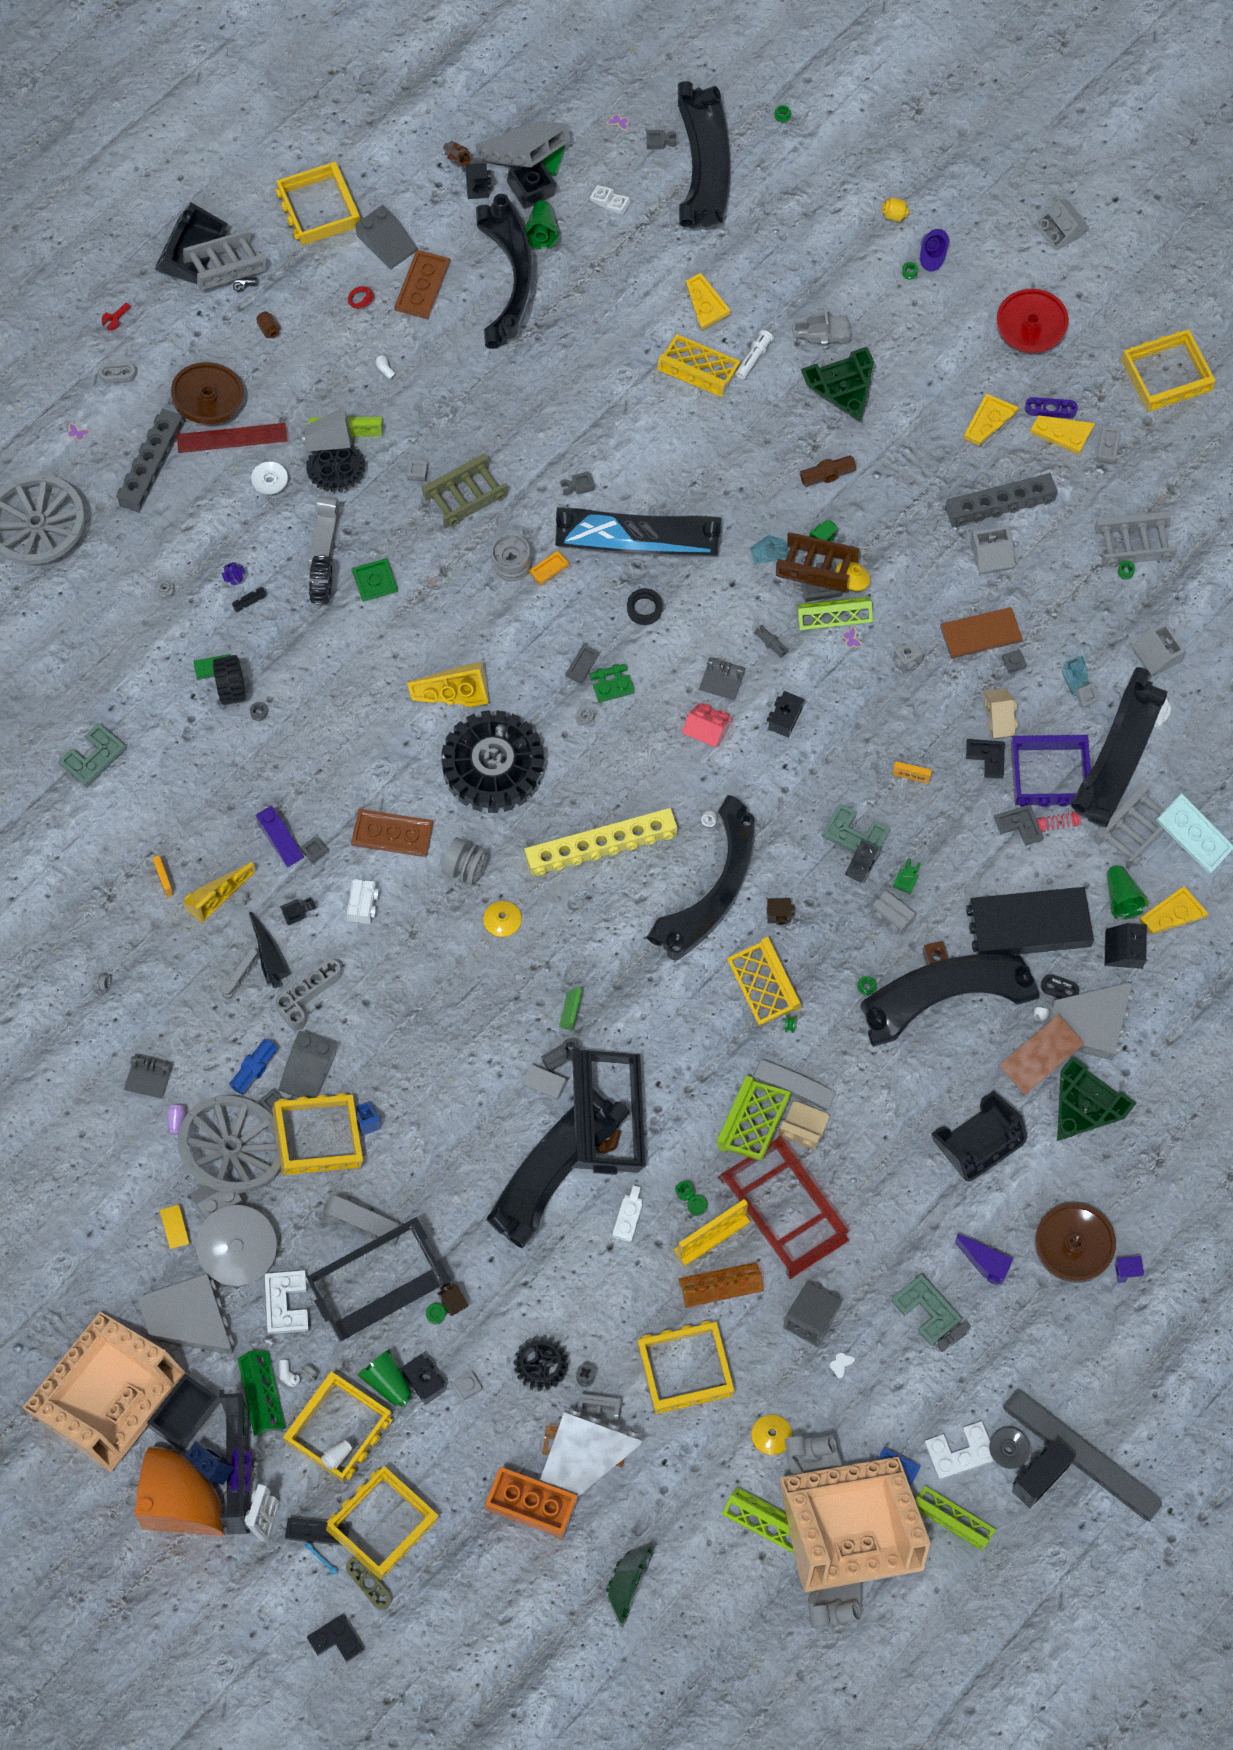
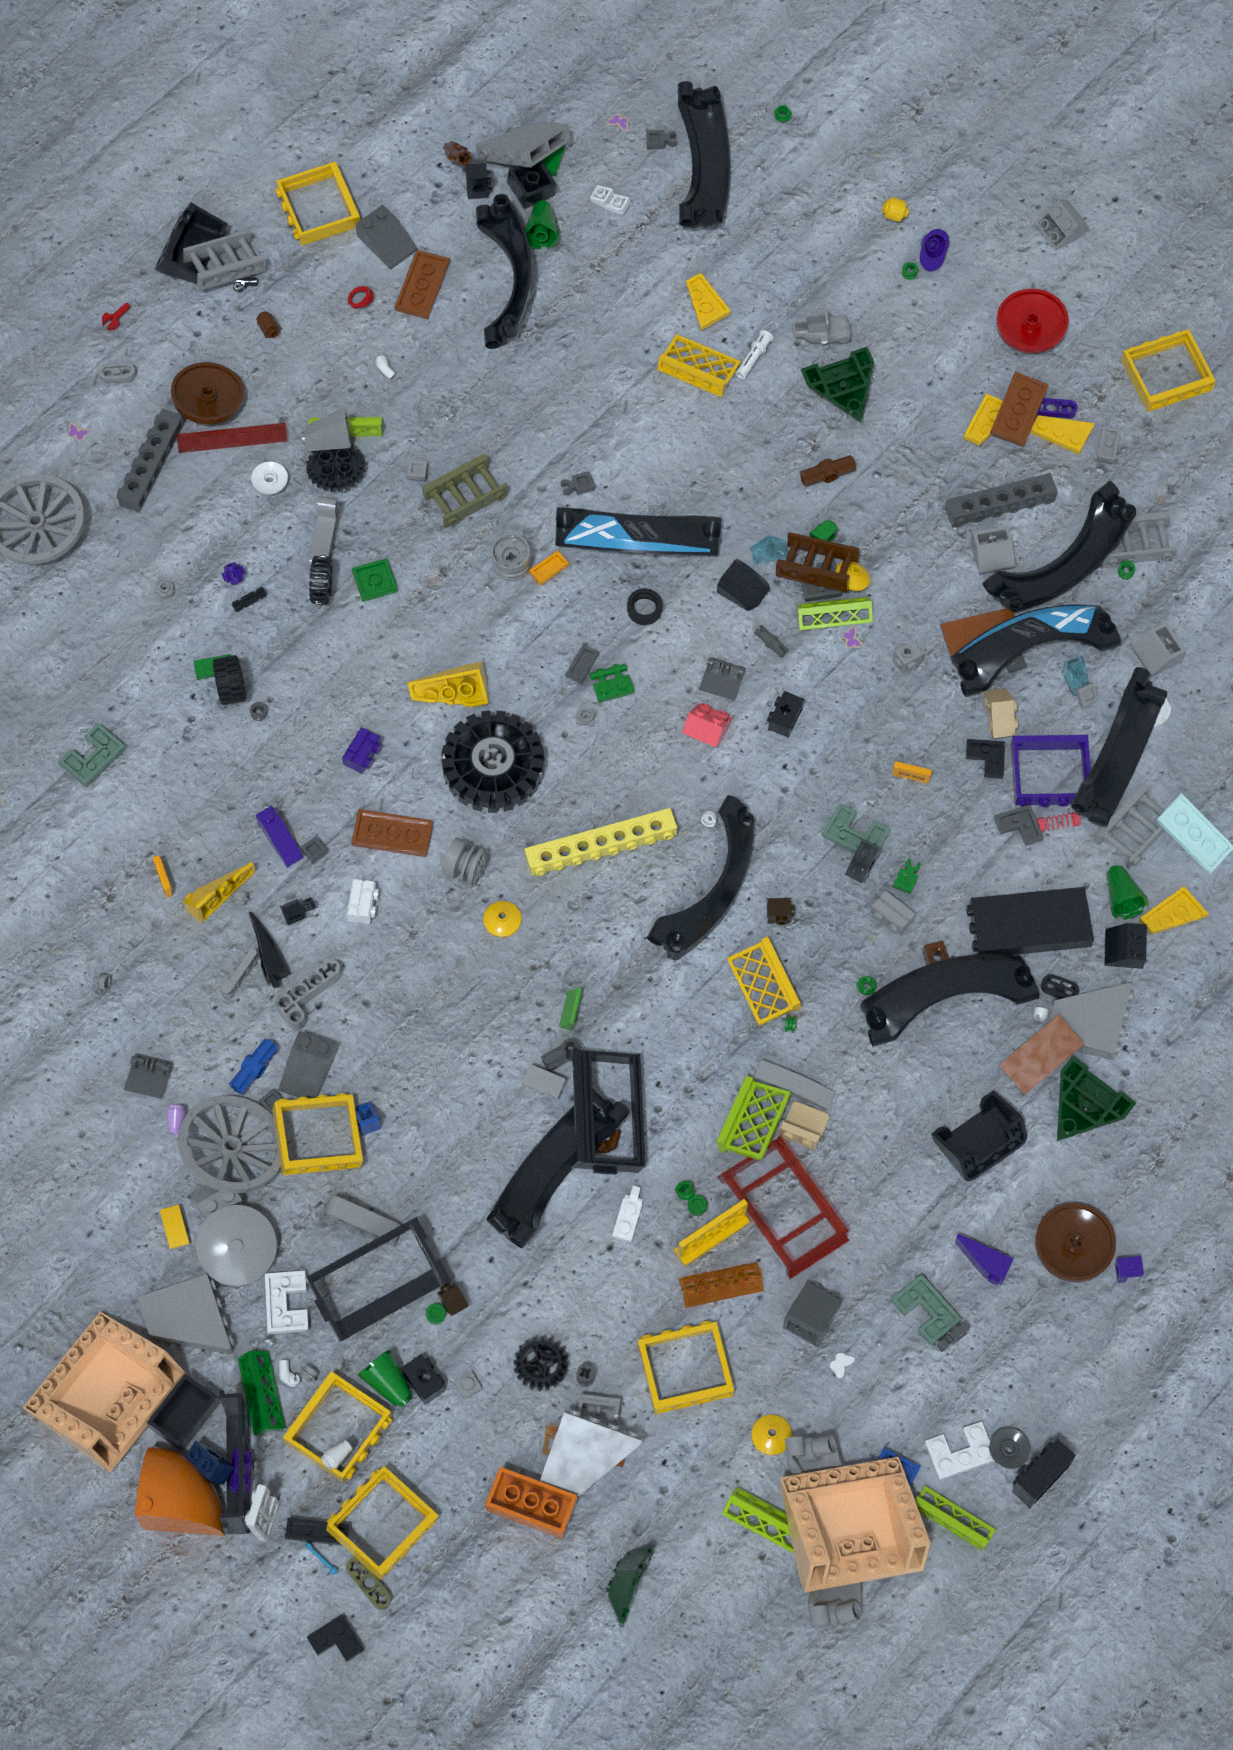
dark grey beam [1003,1391,1162,1522] -> none
none -> dark purple brick [342,727,382,774]
none -> black slope [716,558,770,611]
none -> black panel [951,604,1121,697]
none -> black panel [982,481,1136,612]
none -> dark orange tile [990,371,1049,447]

